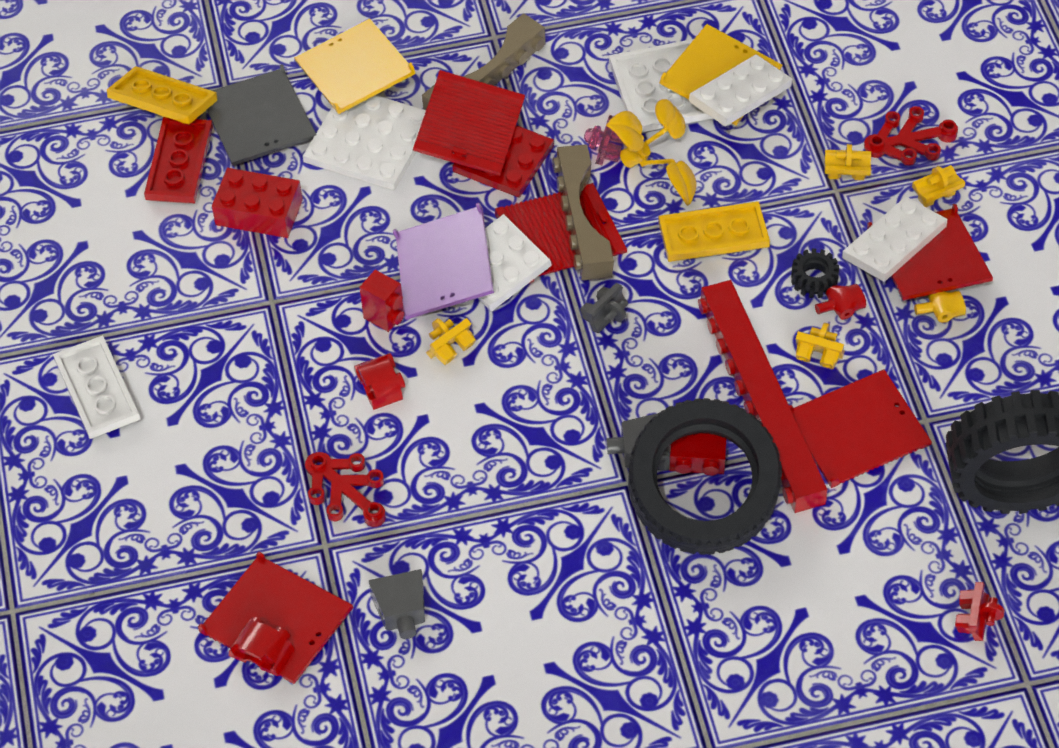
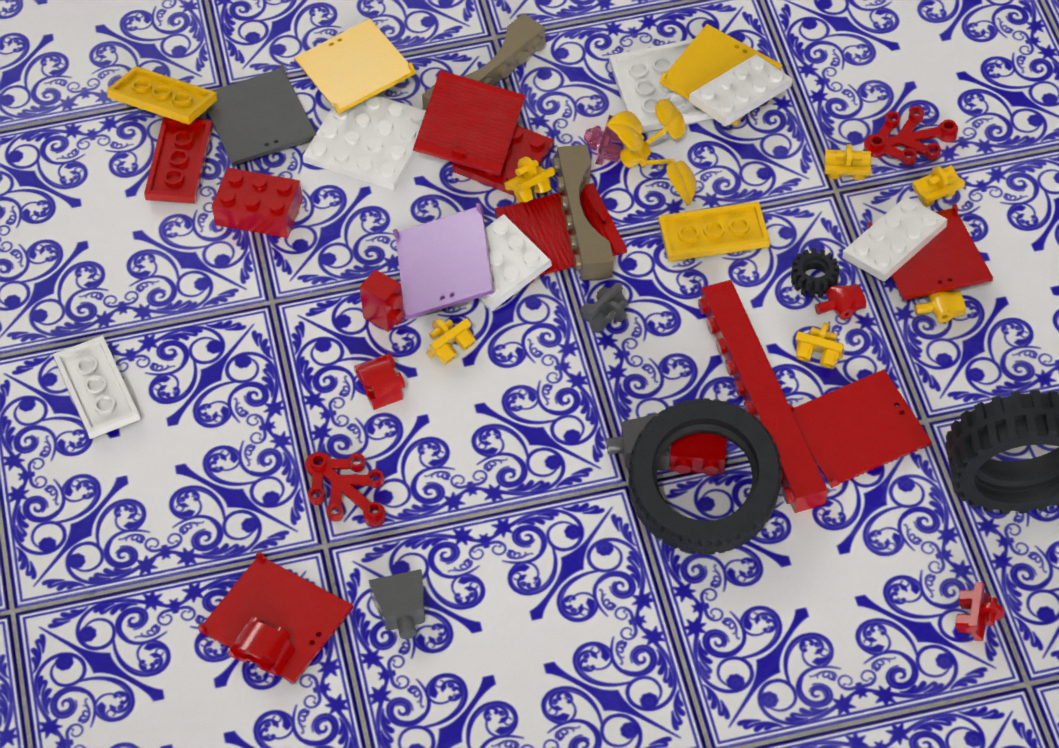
none -> yellow hips [504,157,555,202]

